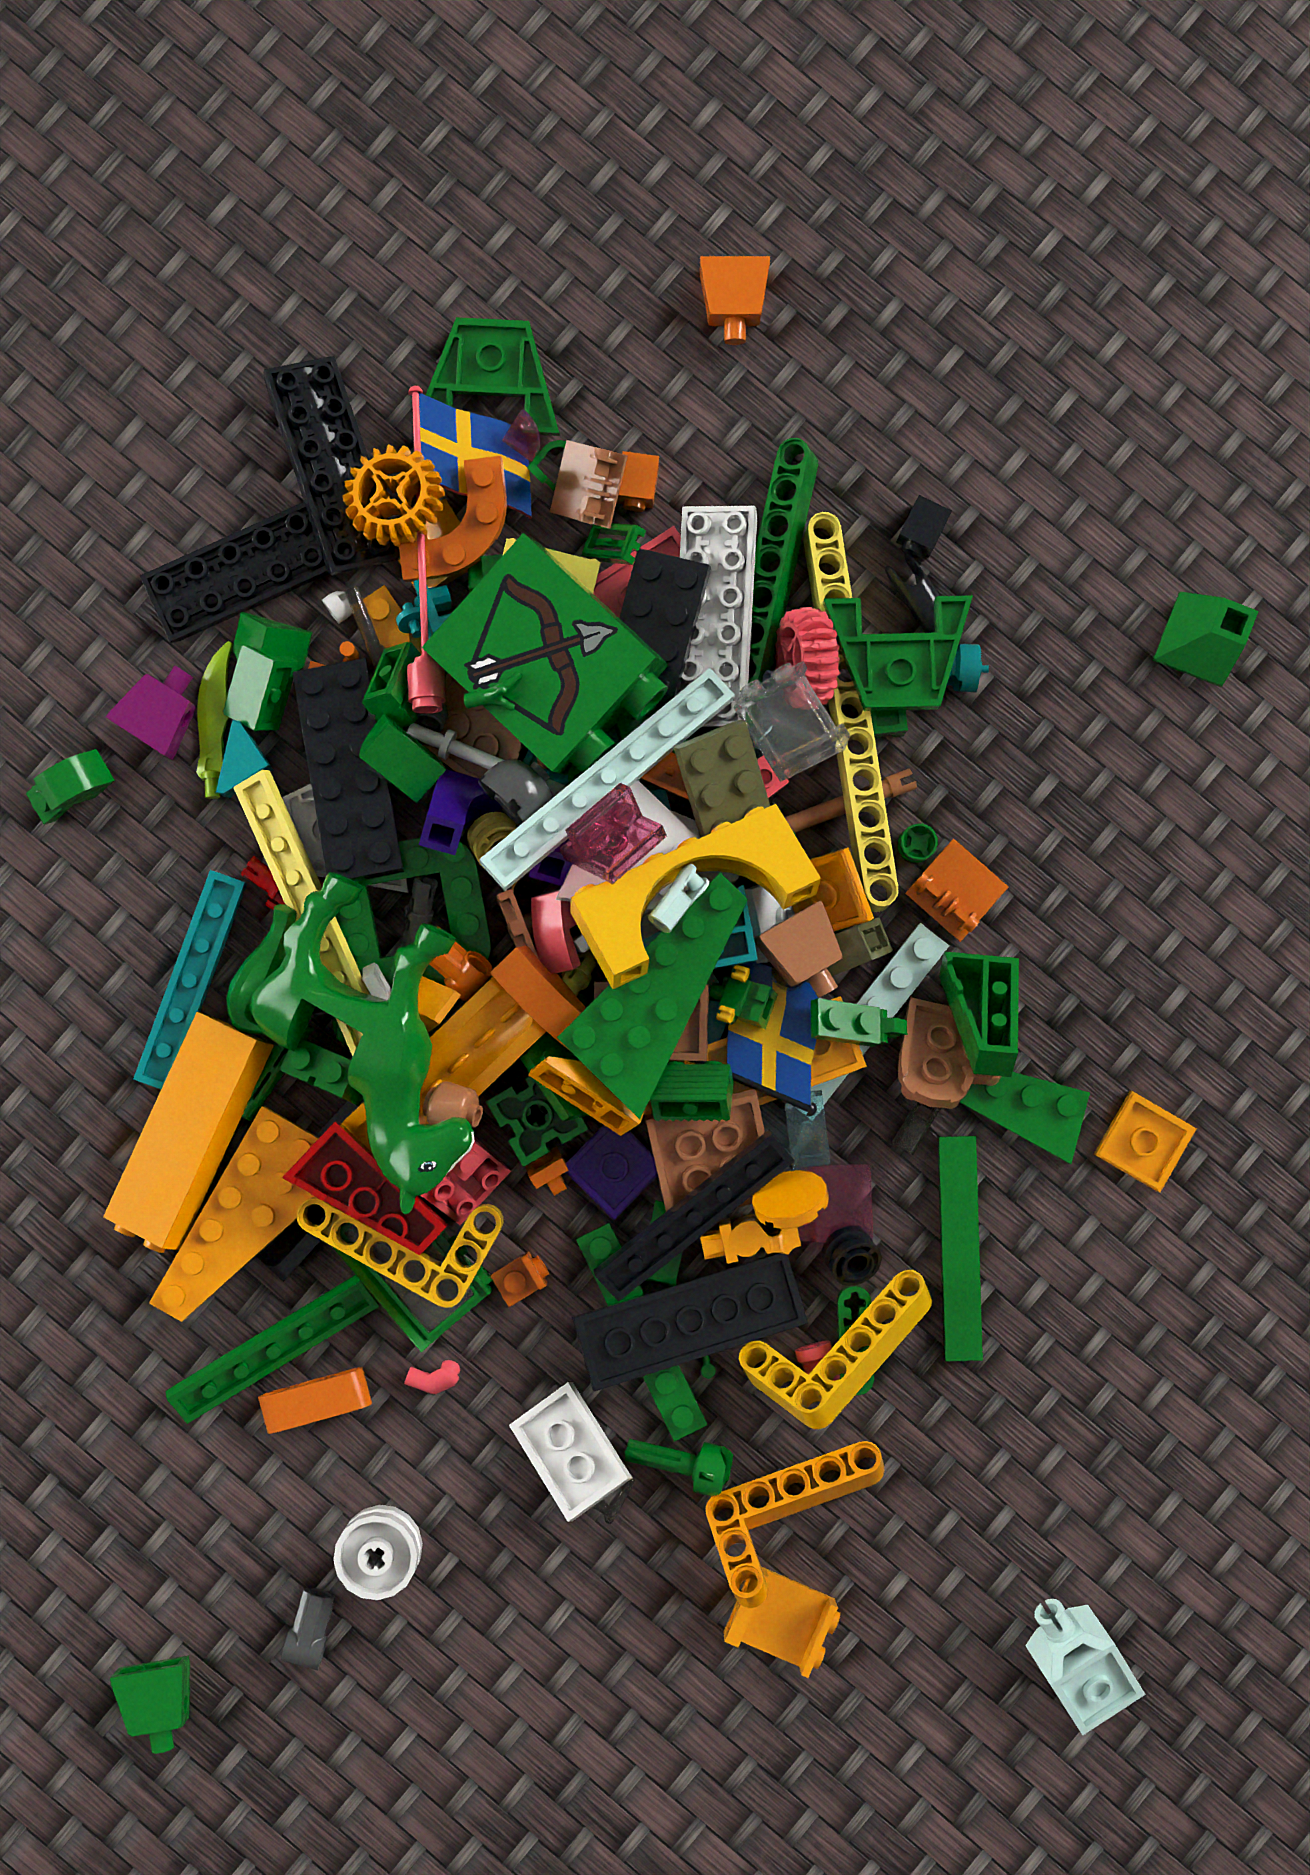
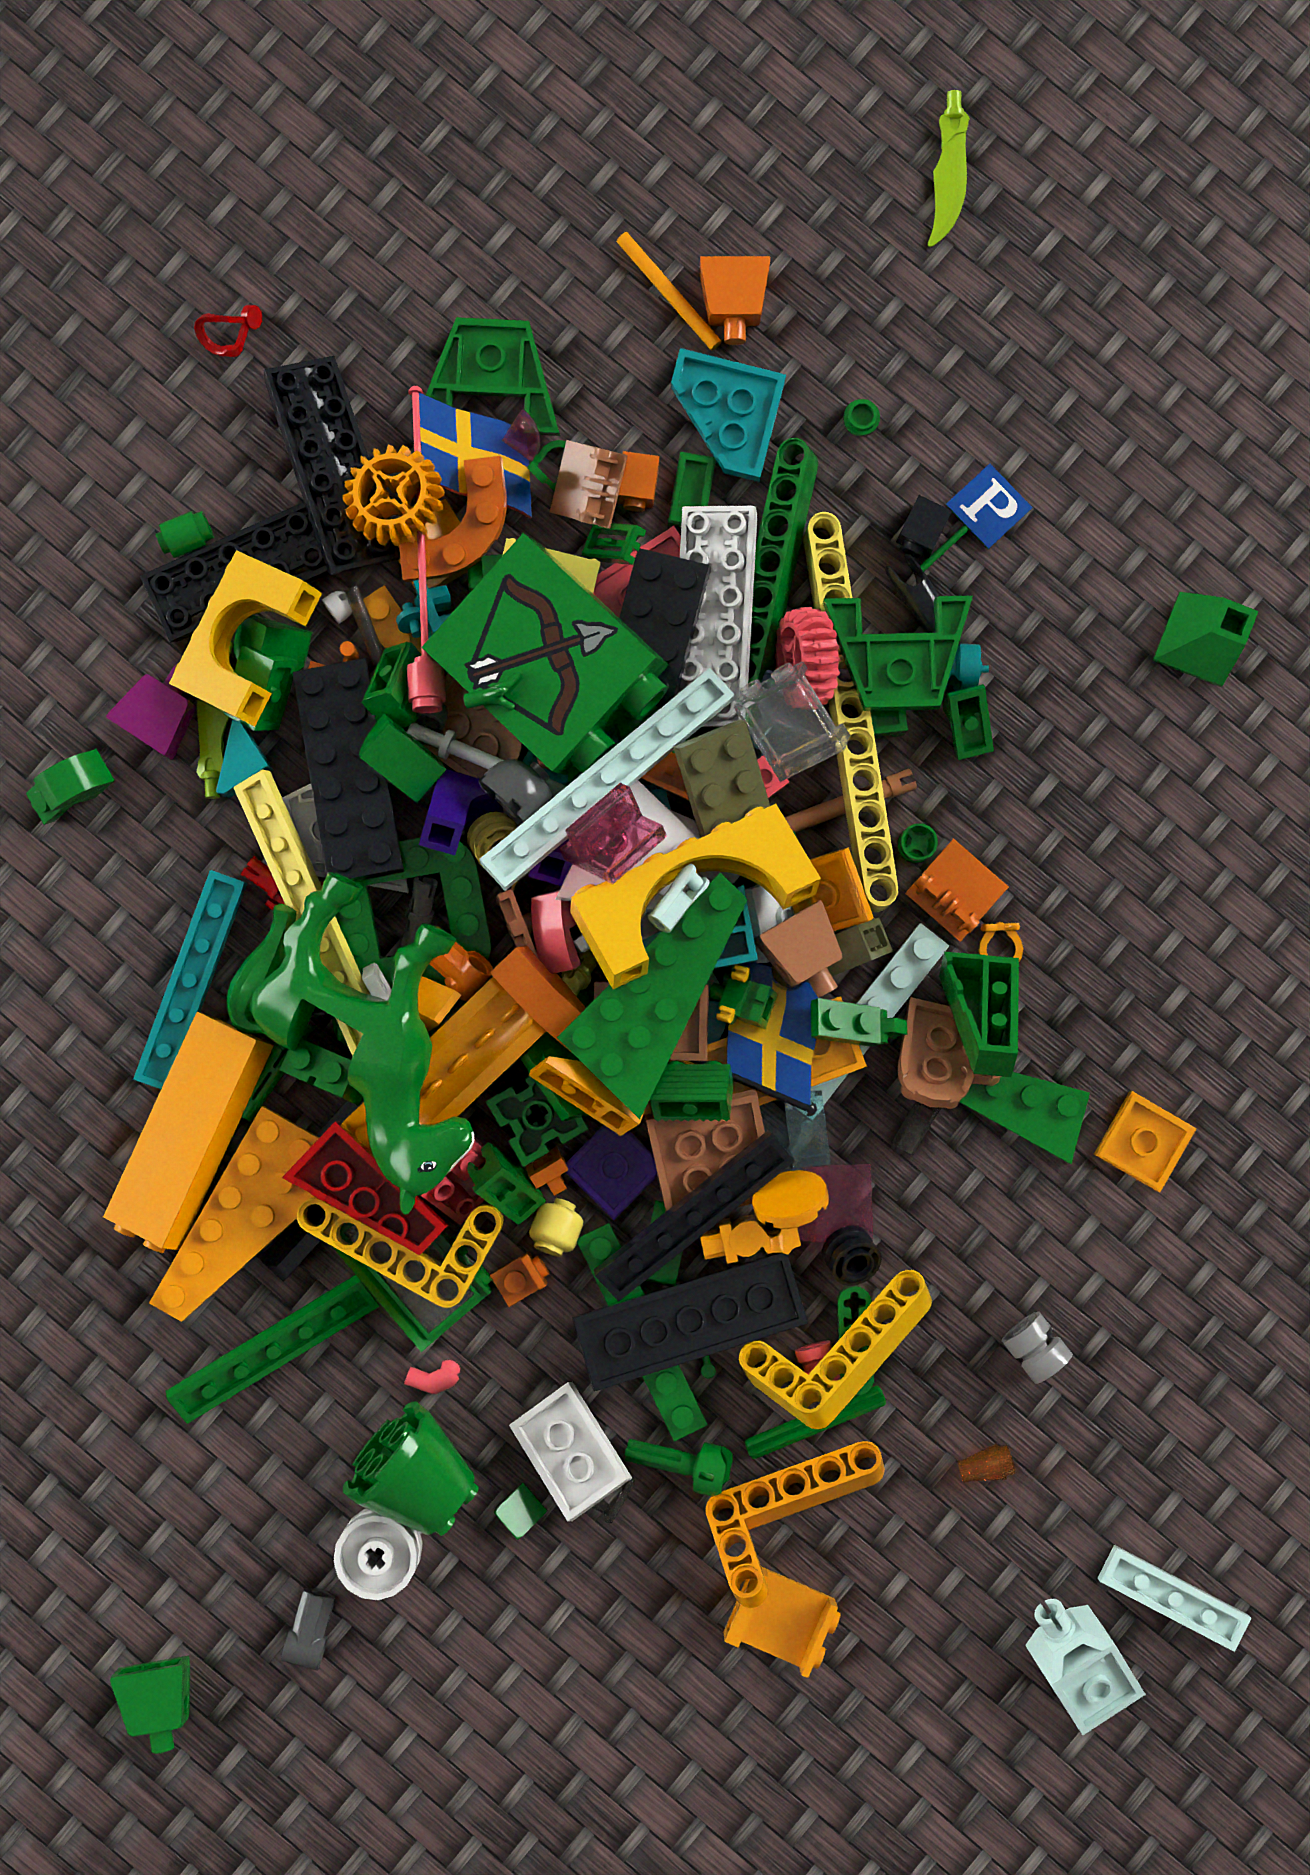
orange beam [258,1367,372,1434] -> none
nougat head [423,1081,483,1128] -> none
green tile [937,1136,983,1361] -> none
none -> green brick [156,511,214,558]
none -> yellow arch [169,550,322,727]
none -> red piece [194,305,262,357]
none -> green cone [343,1401,479,1536]
none -> green hinge [467,1142,546,1225]
none -> slope [494,1482,548,1540]
none -> light yellow head [529,1198,583,1257]
none -> light orange bar [616,232,722,351]
none -> green tile [668,452,716,528]
none -> teal plate [671,348,786,482]
none -> green axle [745,1386,886,1459]
none -> green plate [843,399,880,436]
none -> blue piece [920,464,1033,571]
none -> lime sword [928,90,970,247]
none -> green slope [943,684,994,760]
none -> clear orange cone [957,1443,1016,1483]
none -> light orange piece [978,922,1023,961]
none -> light grey wheel [1001,1311,1073,1384]
none -> light aqua plate [1098,1545,1251,1652]

